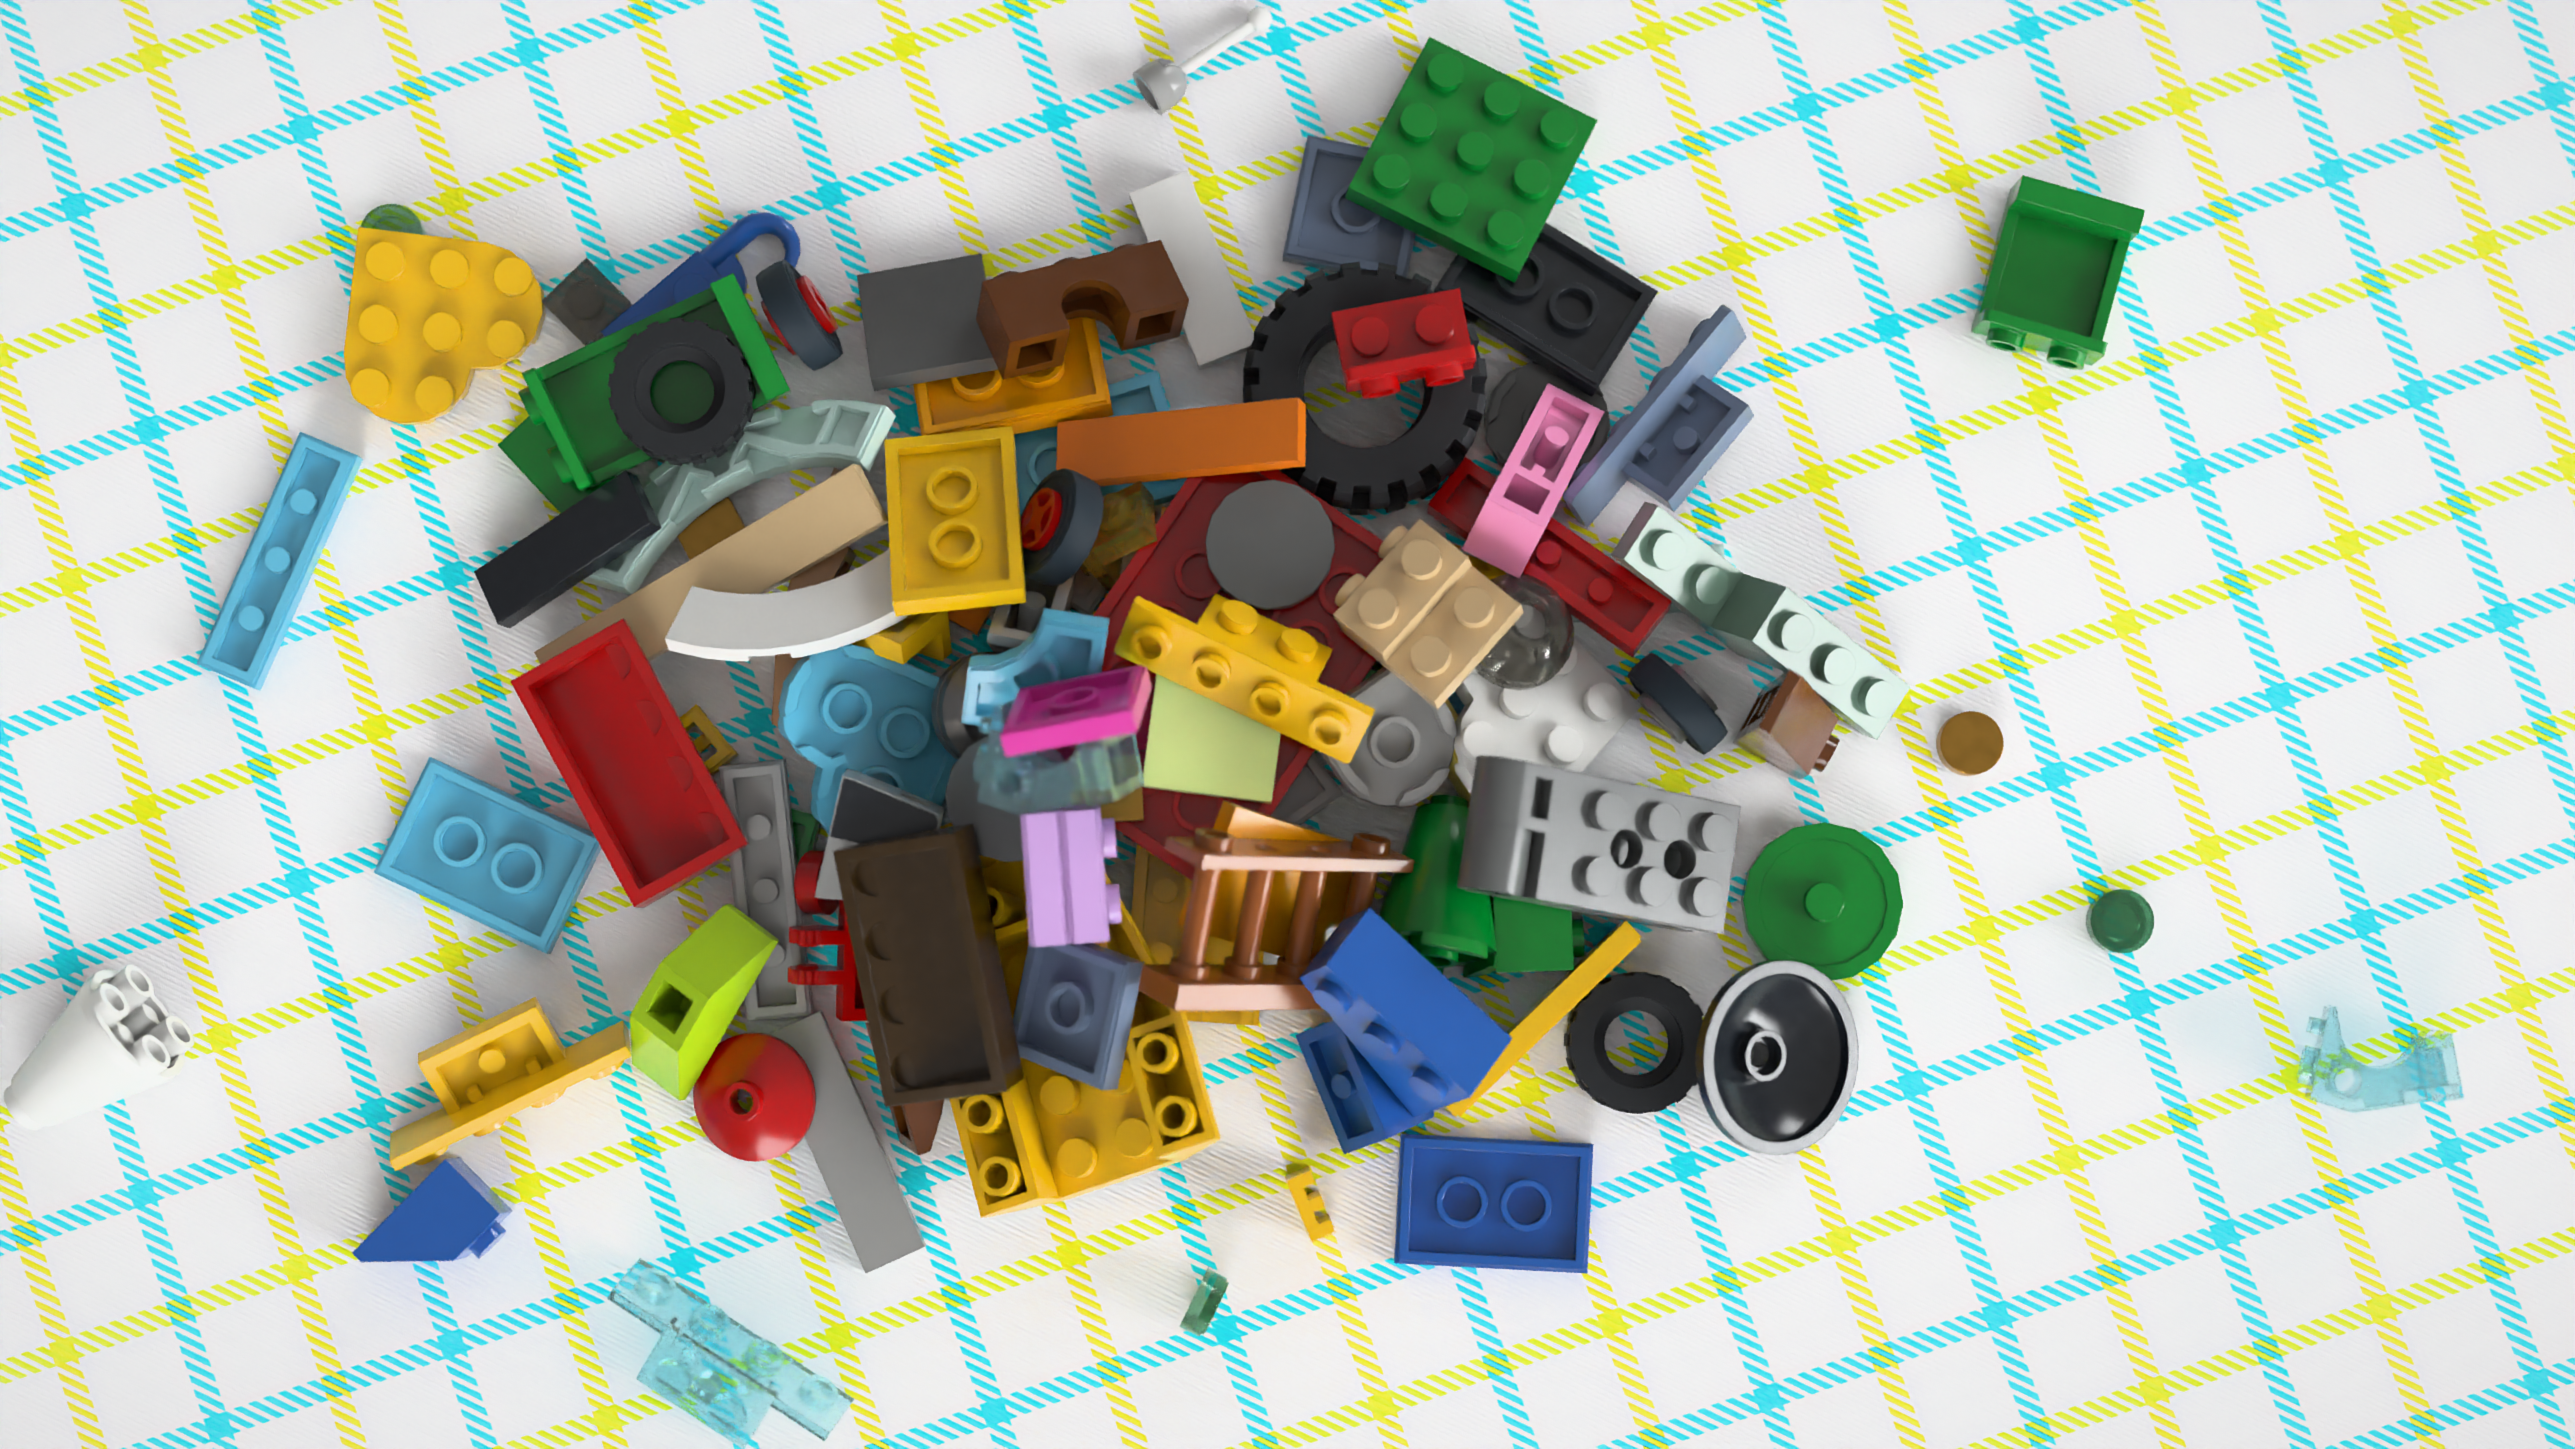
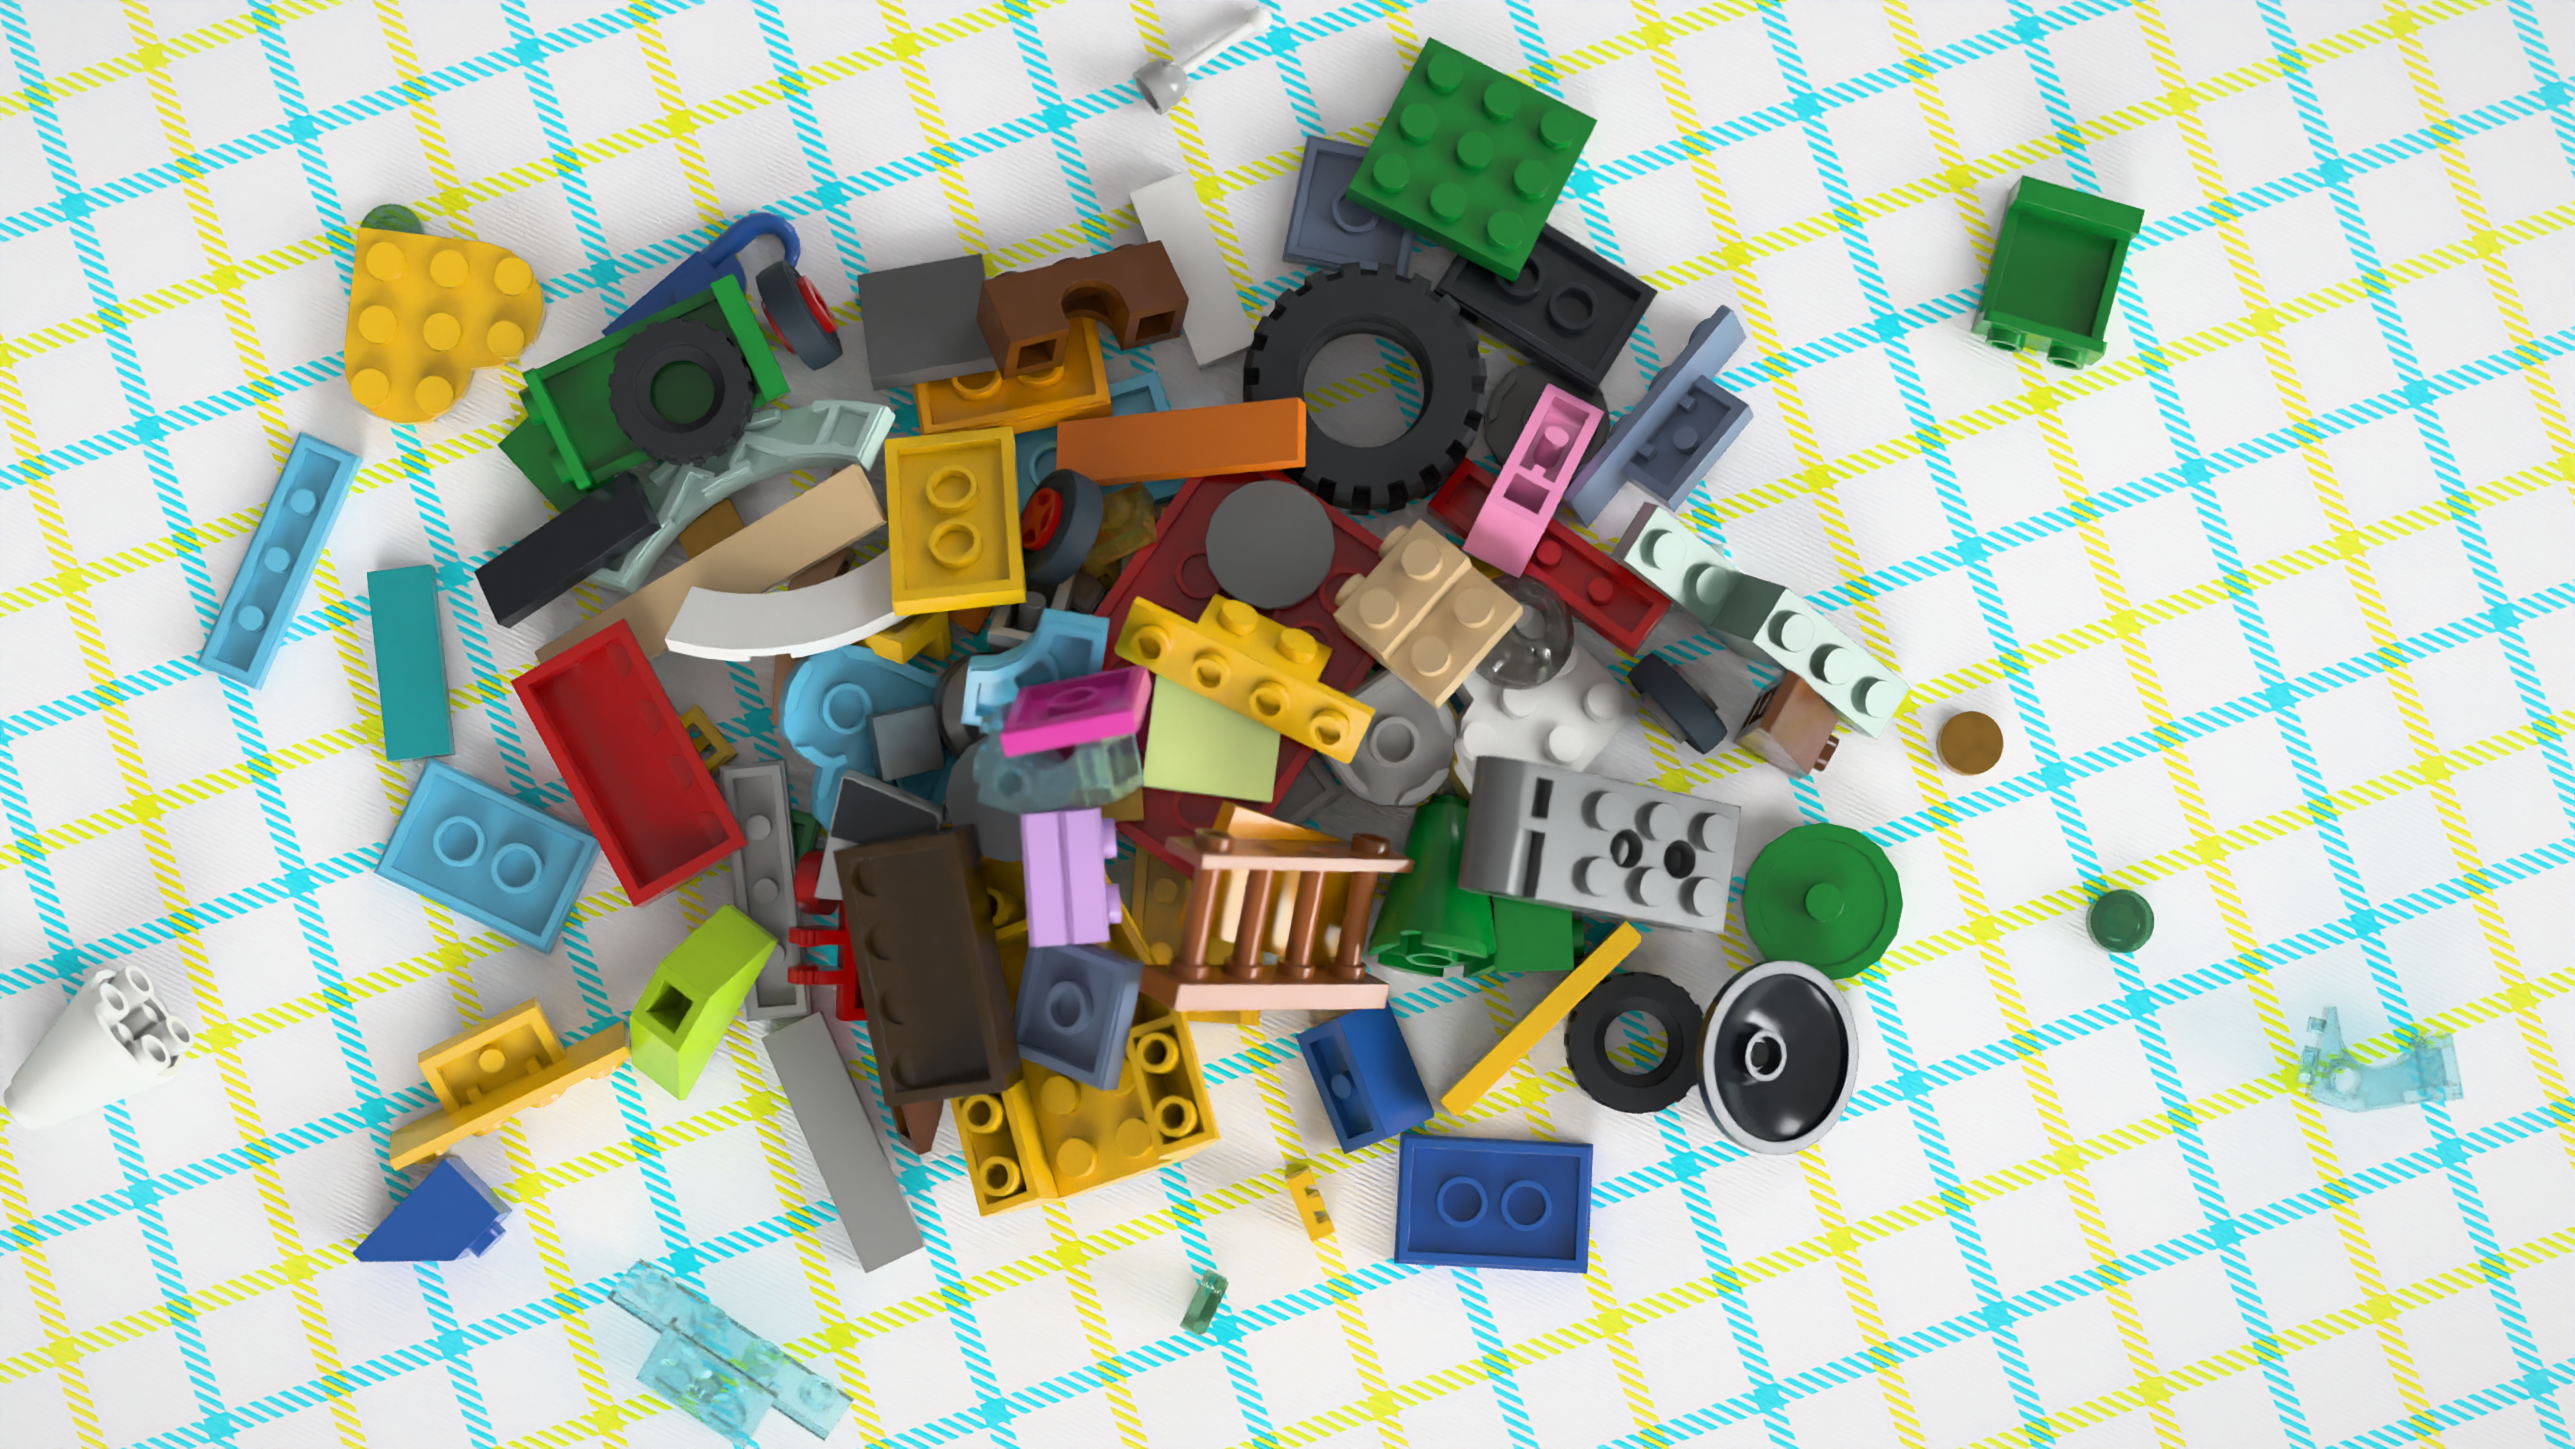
clear smoke plate [542,258,633,346] -> none
red dish [693,1033,816,1162] -> none
blue wedge [1299,907,1513,1117] -> none
red bracket [1331,288,1477,399] -> none
none -> teal tile [367,564,455,763]
none -> flat silver tile [865,702,945,781]

